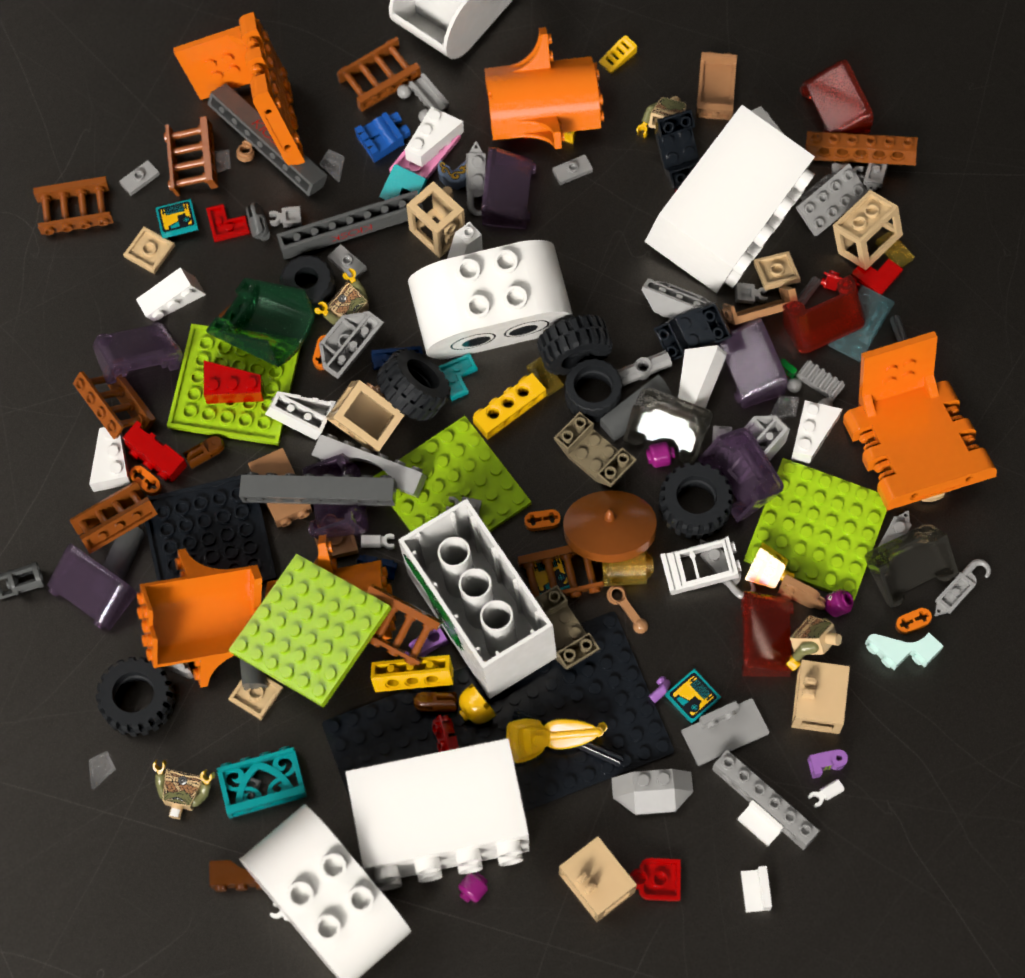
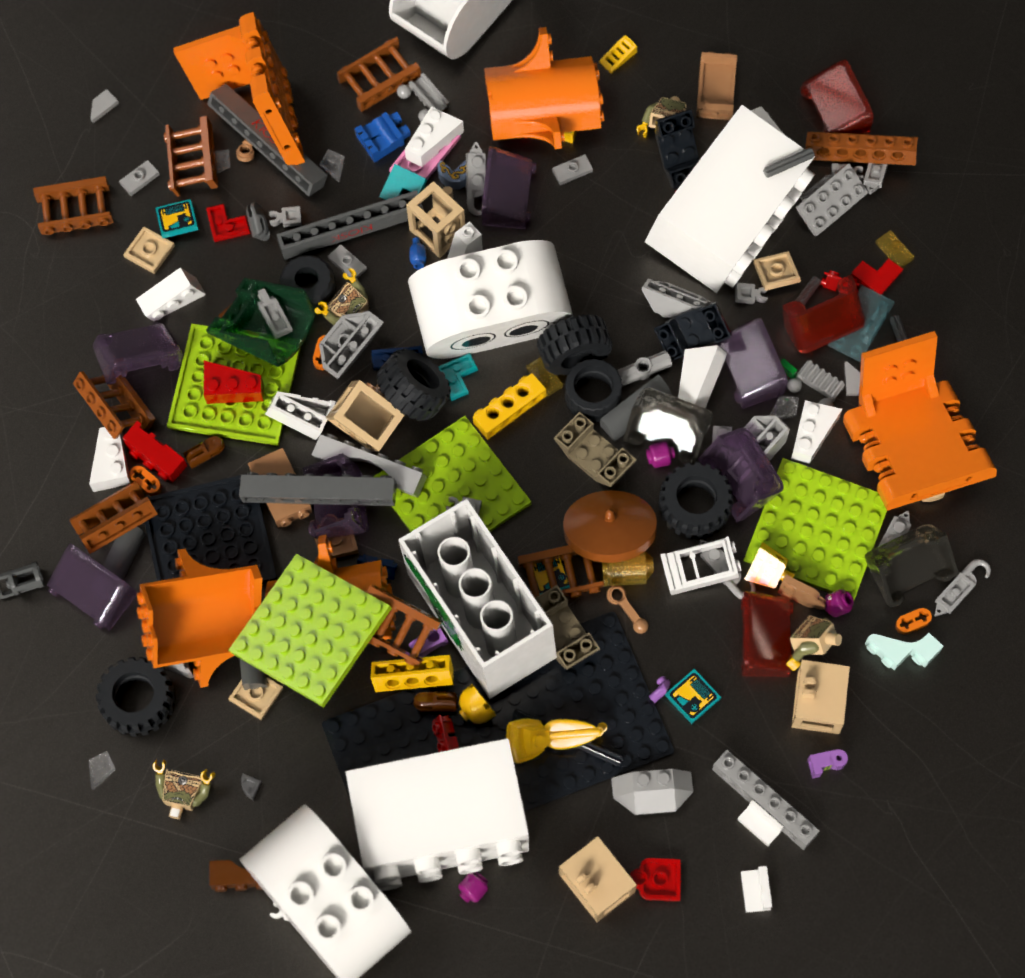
teal fence [216,746,307,819] -> none
white bar [361,533,395,550] -> none
orange beam [524,509,560,531] -> none
light grey bracket [681,698,769,766] -> none
medium nougat panel [721,286,799,325] -> none
white bar [808,779,844,808] -> none
tan piece [833,190,903,270] -> none
none -> light grey tile [90,89,119,123]
none -> light grey hinge [258,288,292,339]
none -> blue plant [409,237,427,269]
none -> dark grey axle [763,148,815,178]
none -> light grey tile [844,362,860,396]

